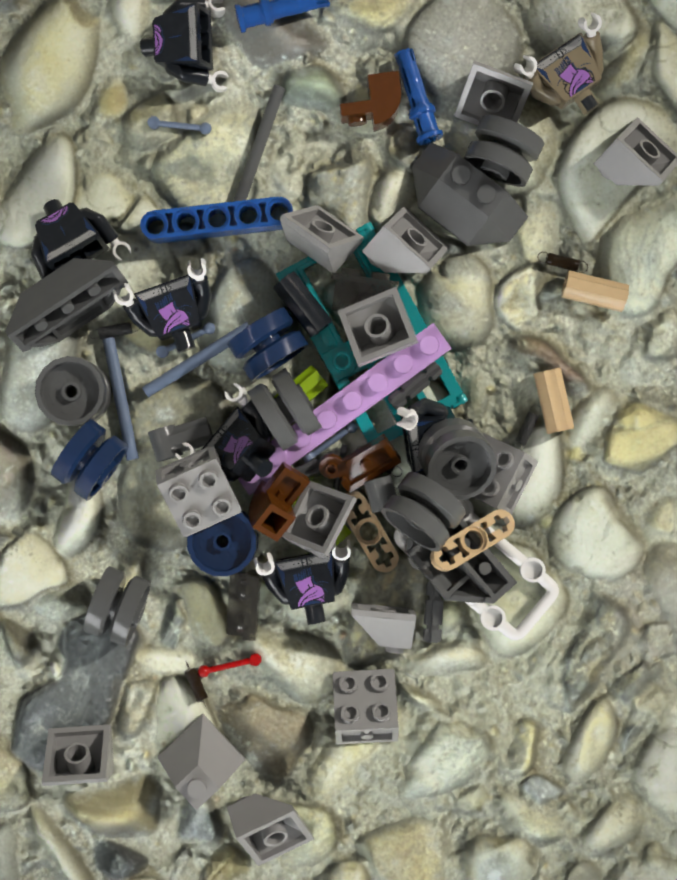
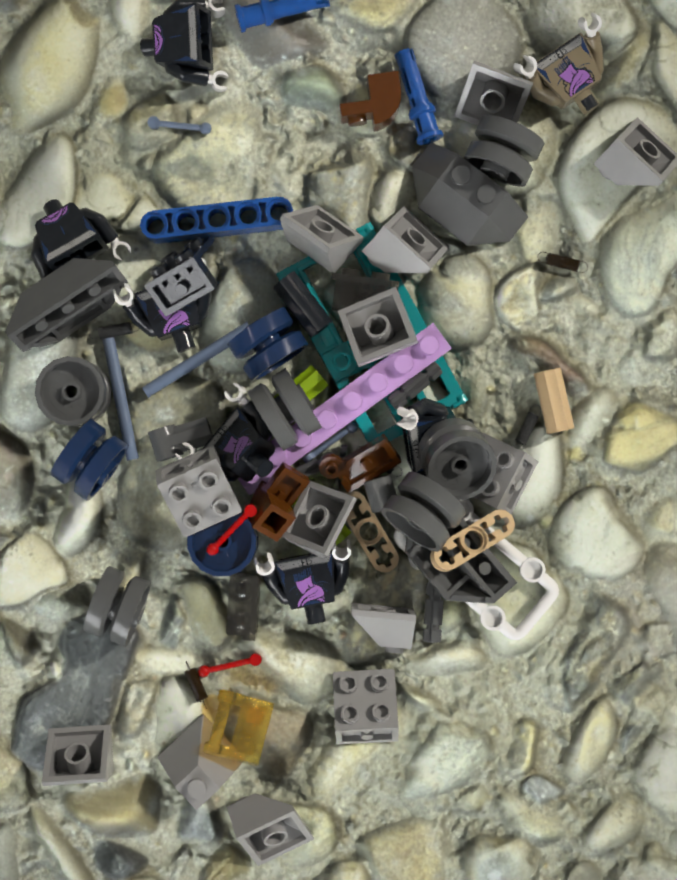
sand blue hinge [156,322,215,358] -> none
dark grey bar [233,85,285,201] -> none
tan axle [561,270,629,312] -> none
none -> bracket [144,235,219,317]
none -> clear yellow plate [203,690,274,767]
none -> red hinge [206,504,257,555]

